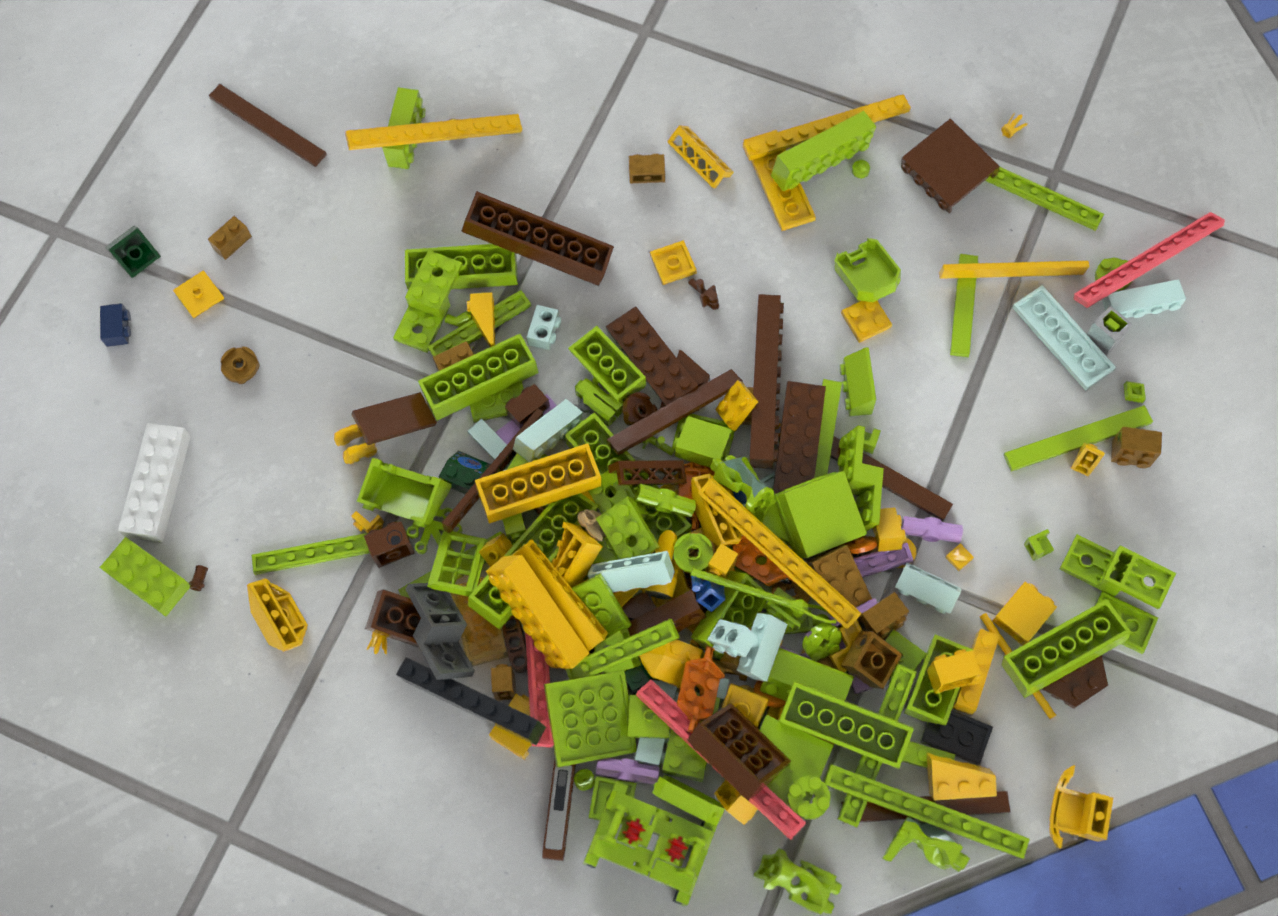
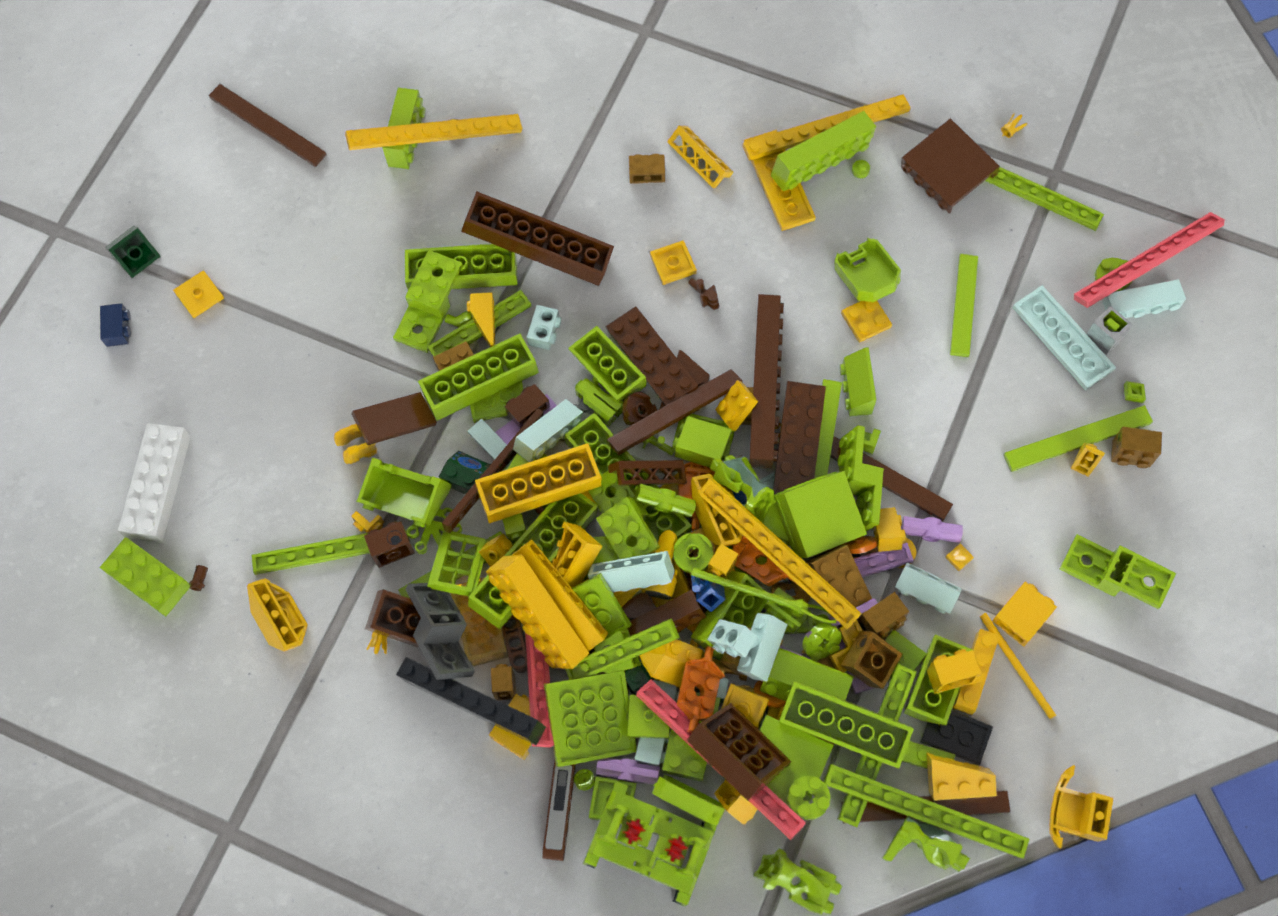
pearl gold brick [208,215,252,260] -> none
pearl gold plate [220,346,260,384] -> none
tan plate [577,509,606,541] -> none
yellow tile [939,260,1090,279] -> none
lime brick [1001,599,1131,699] -> none
lime panel [1024,529,1054,561] -> none
reddish brown wing [1042,655,1108,709] -> none
lime tile [1095,591,1158,654] -> none

